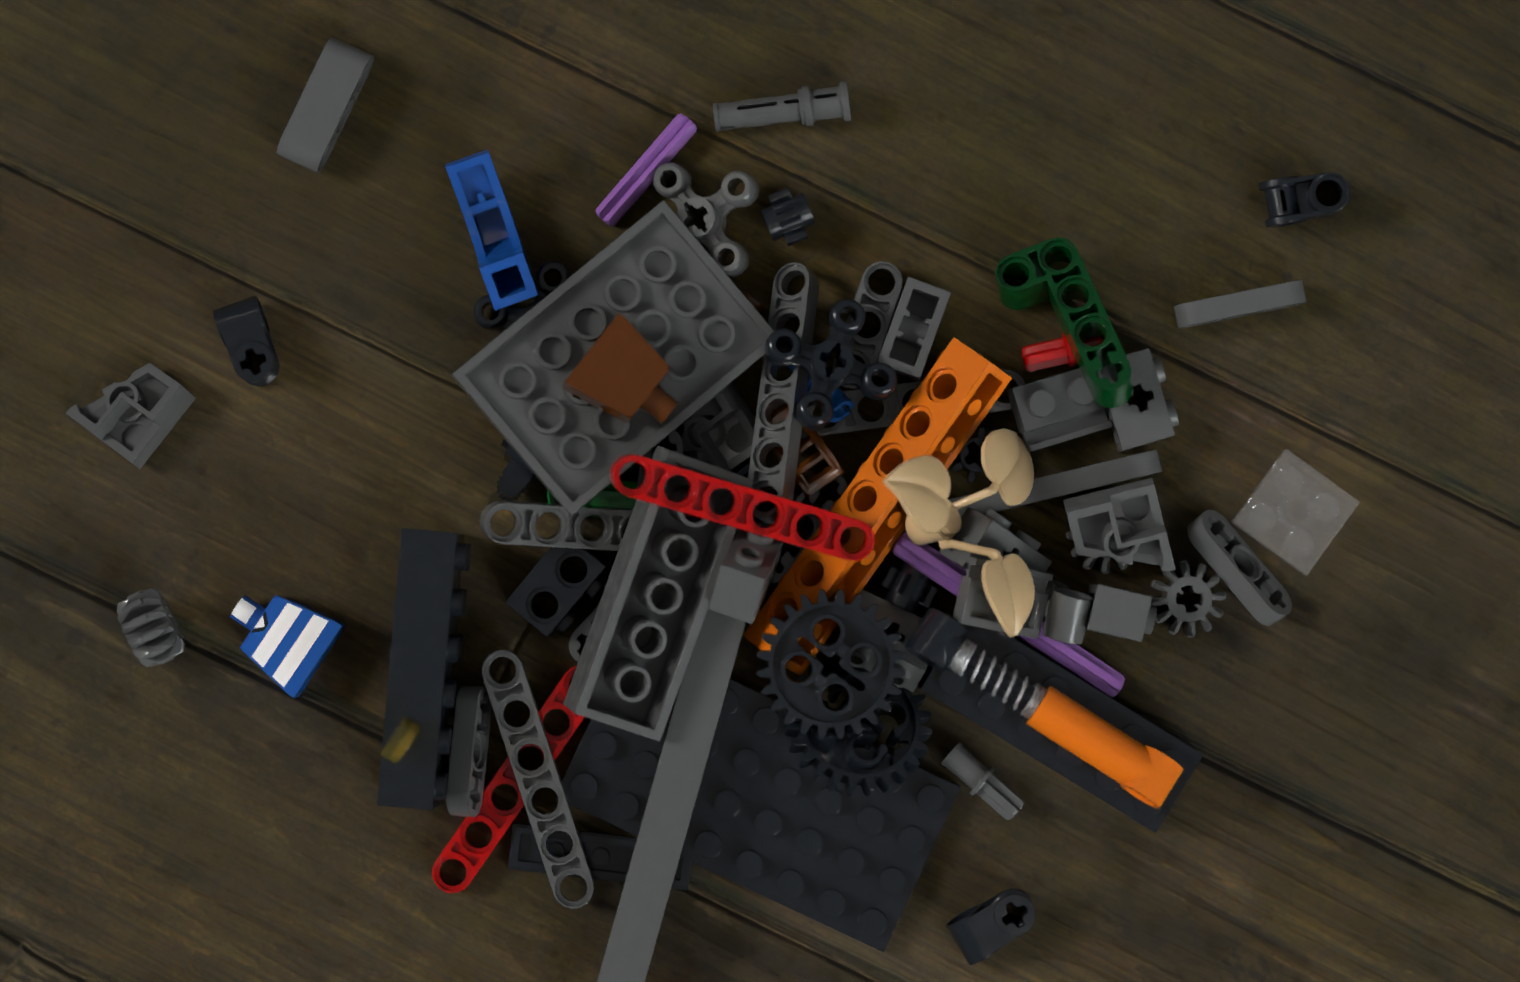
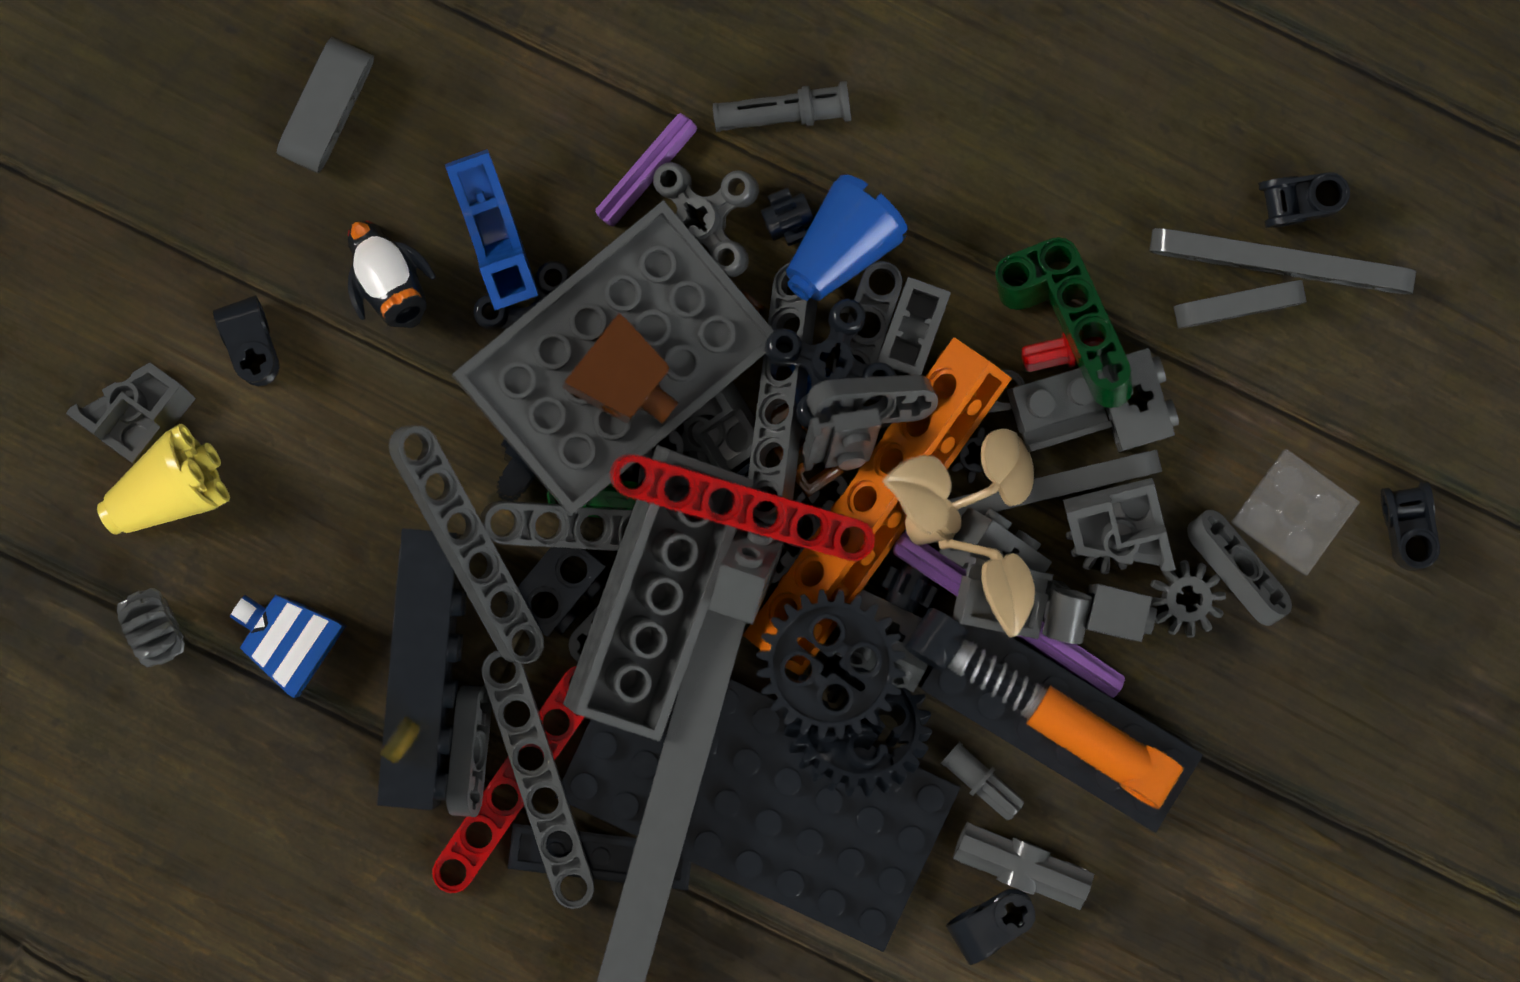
none -> light yellow cone [97,424,230,535]
none -> animal [348,221,436,328]
none -> dark grey beam [389,426,544,664]
none -> blue cone [786,175,908,301]
none -> dark grey plate [801,408,881,471]
none -> dark grey beam [807,375,938,424]
none -> dark grey piece [953,822,1095,910]
none -> dark grey beam [1149,228,1417,294]
none -> black piece [1381,481,1440,571]

